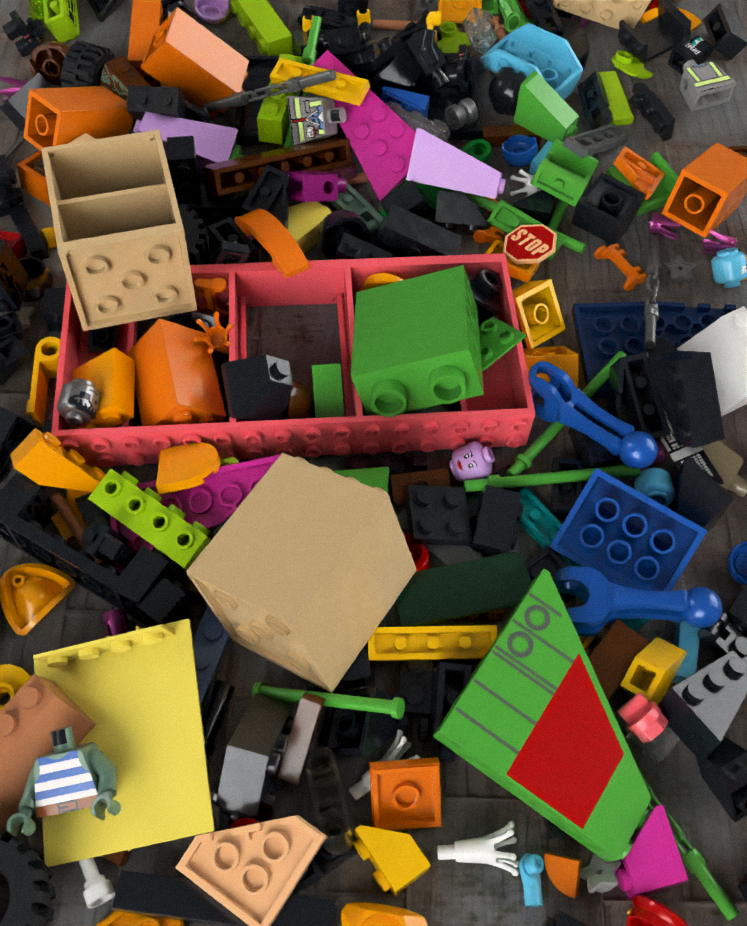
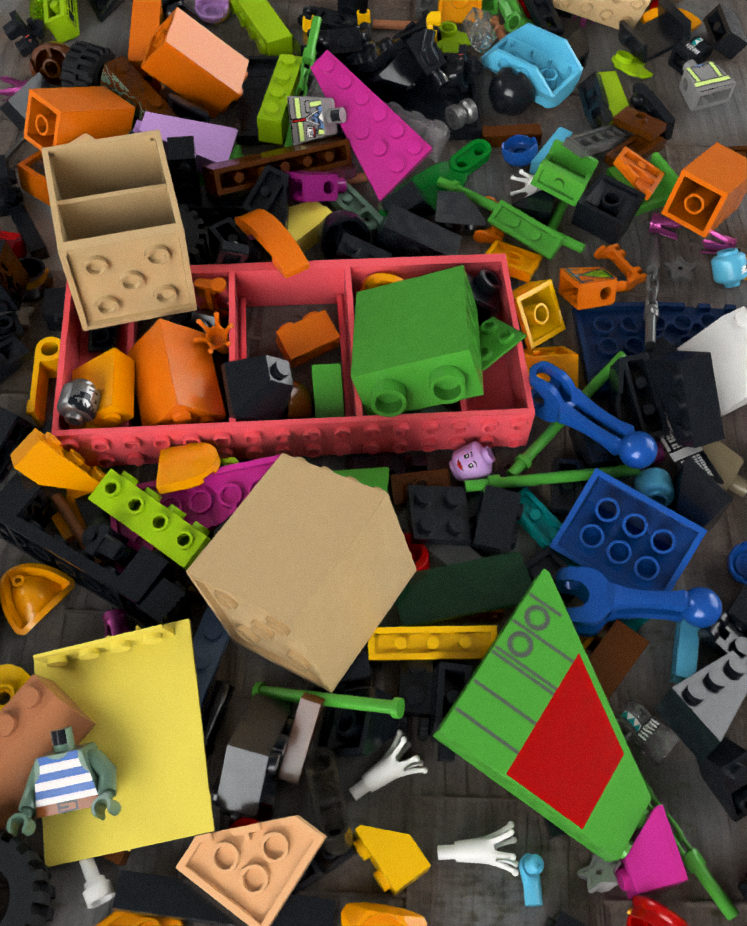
yellow hinge [40,227,57,249] -> none
black brick [127,86,186,121] -> none
dark grey piece [204,69,336,112] -> none
yellow plate [270,58,370,106] -> none
orange tile [369,757,442,831] -> none
blue slope [381,86,430,126] -> none
lavender slope [406,128,506,199] -> none
piece [503,224,557,264] -> none
bright green slope [514,71,579,143] -> none
orange tile [544,852,582,898] -> none
coral piece [617,692,669,743] -> none
yellow slope [620,637,687,705] -> none
none -> orange brick [276,310,340,369]
none -> orange torso [558,267,626,310]
none -> reddish brown plate [604,135,667,167]
none -> reddish brown plate [612,106,667,142]

